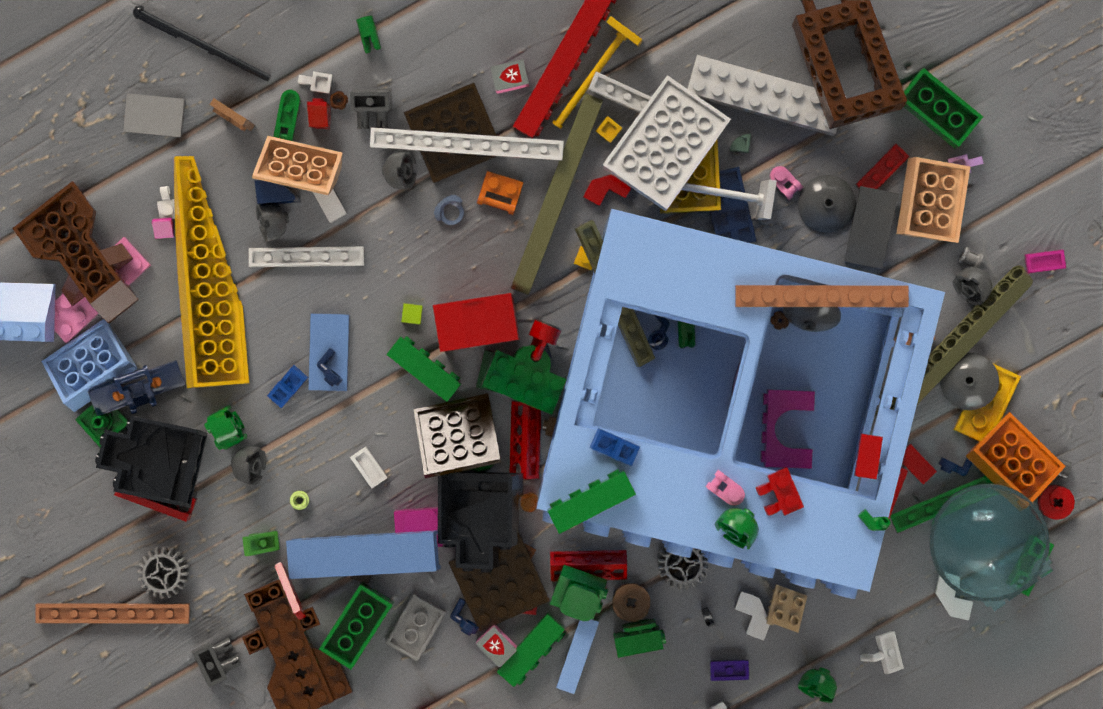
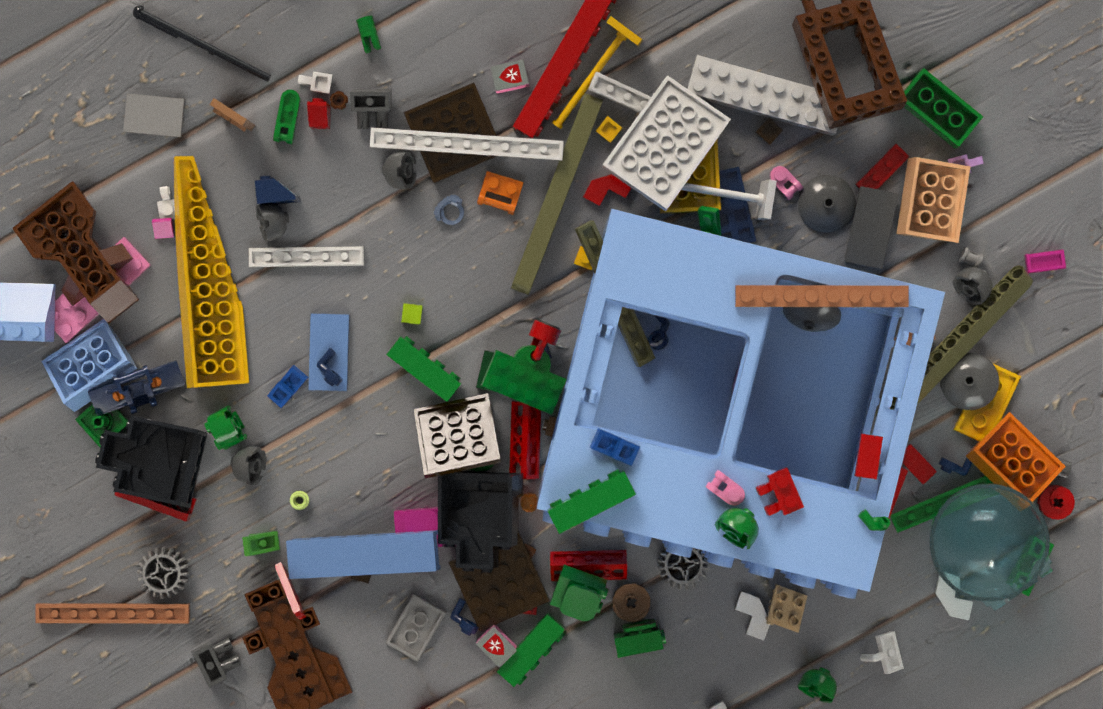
light nougat slope [252,136,343,195] -> none
white tile [313,189,347,223] -> none
green brick [319,582,394,670] -> none
white tile [350,446,388,488] -> none
red tile [433,293,520,352] -> none
light blue tile [556,619,599,694] -> none
green hinge [677,321,695,348] -> none
black tile [701,607,715,627] -> none
dark purple plate [710,659,749,681] -> none
sand green tile [729,134,751,153] -> none
dark pink arch [760,389,815,469] -> none
reddish brown plate [770,311,789,330] -> none
none -> green plate [698,206,721,236]
none -> dark brown plate [755,118,783,145]

